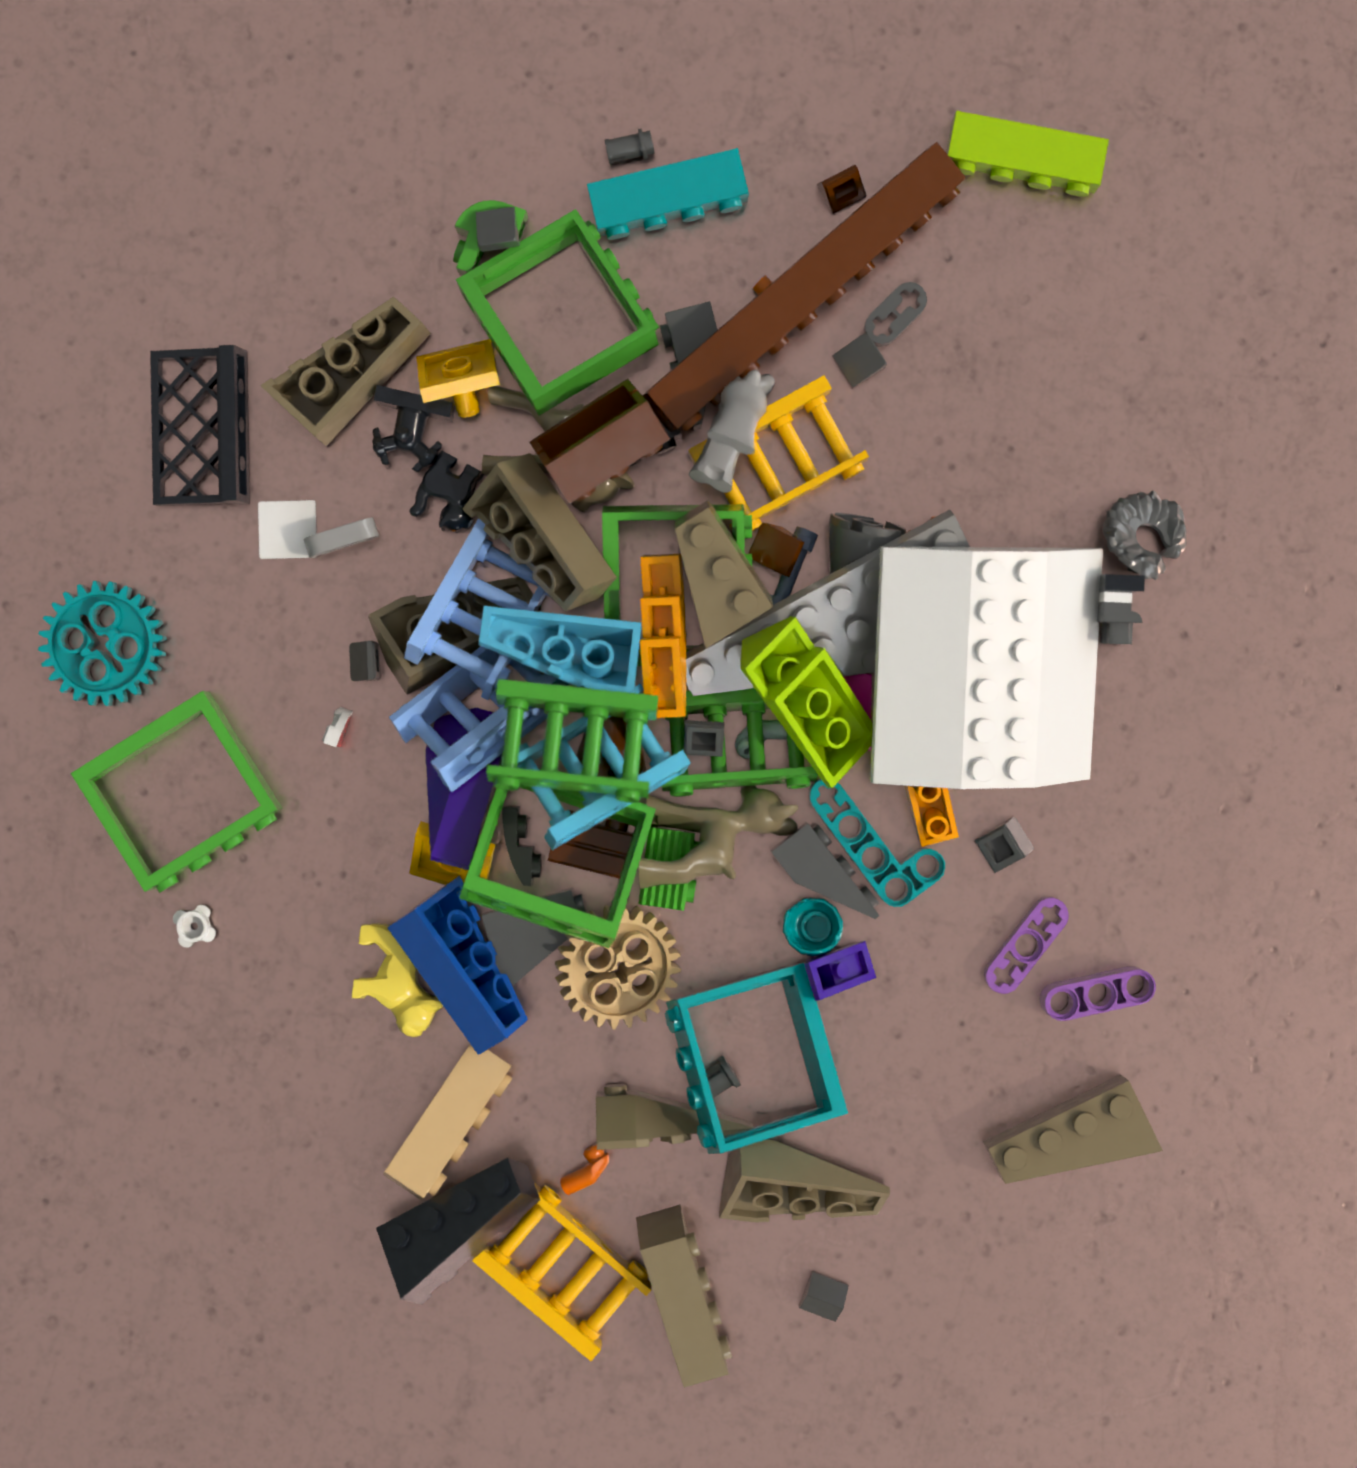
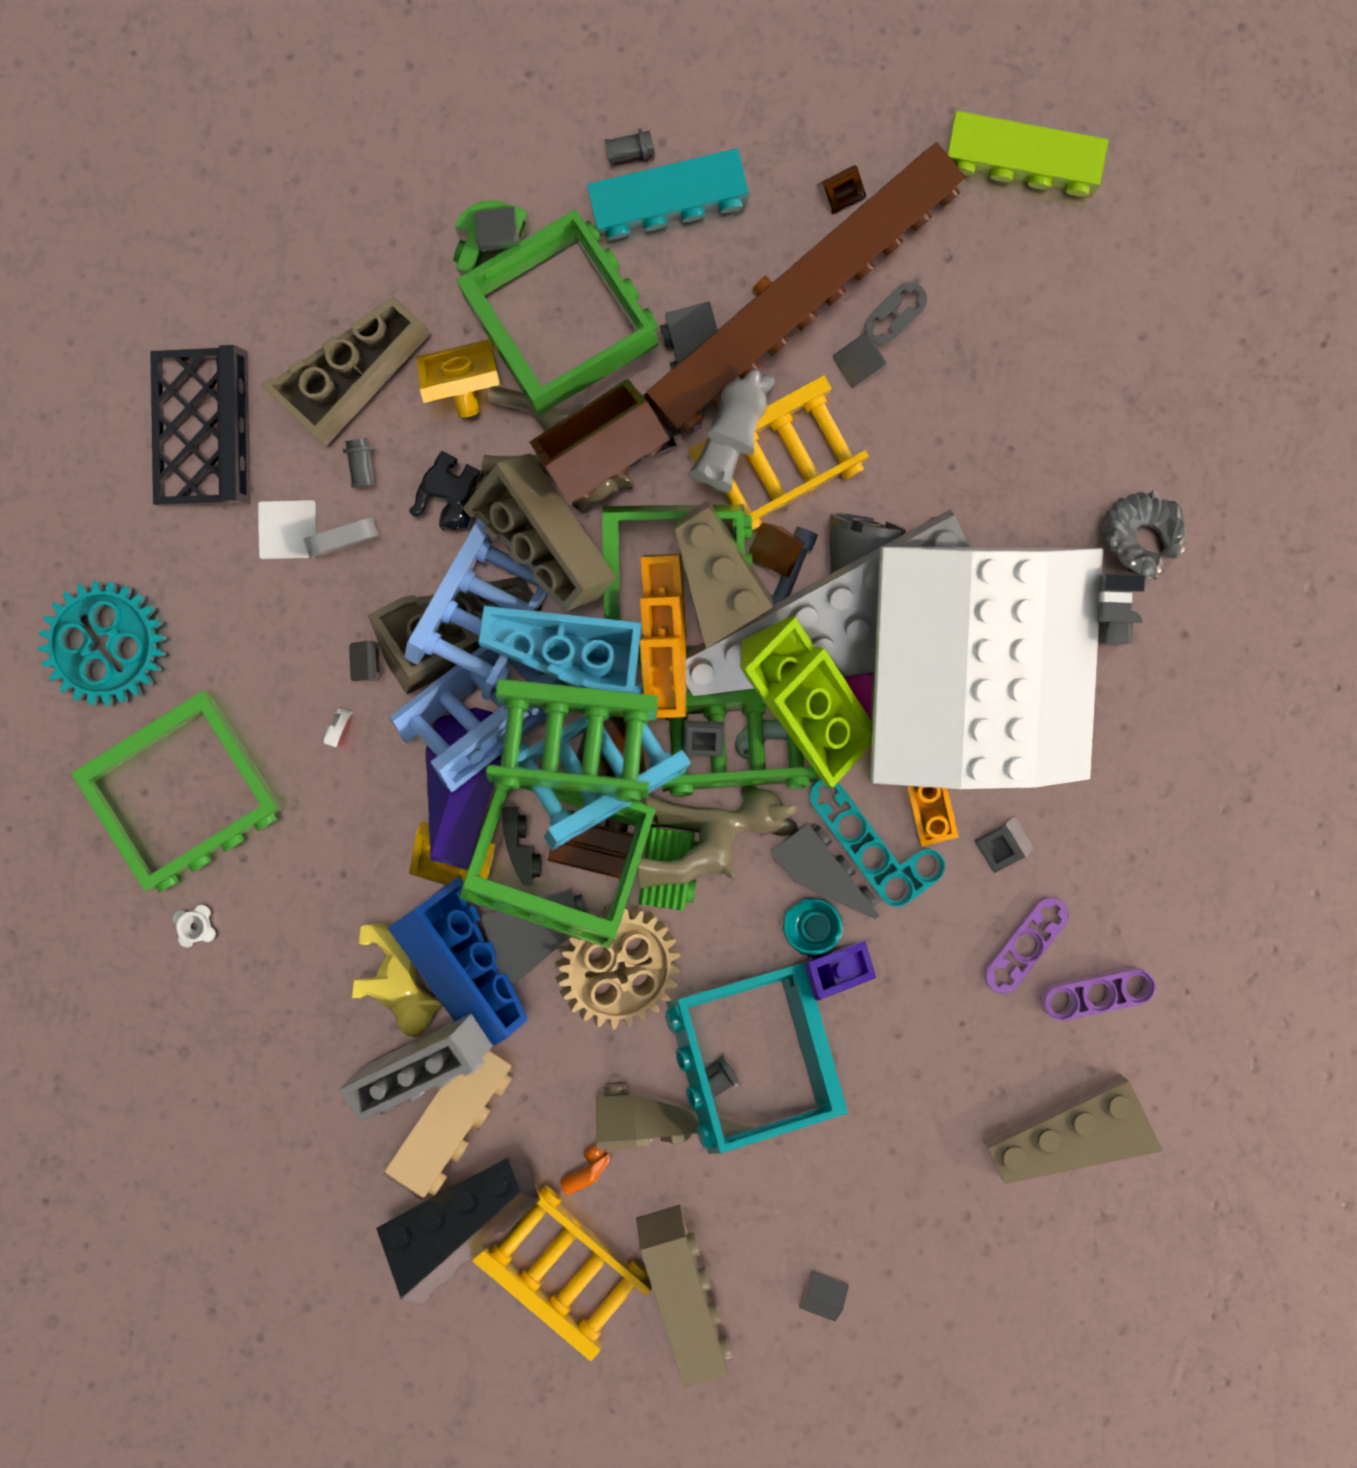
black piece [372,385,456,472] -> none
dark tan wedge [719,1139,890,1223] -> none
none -> light grey brick [339,1014,492,1121]
none -> dark grey pin [343,438,376,488]

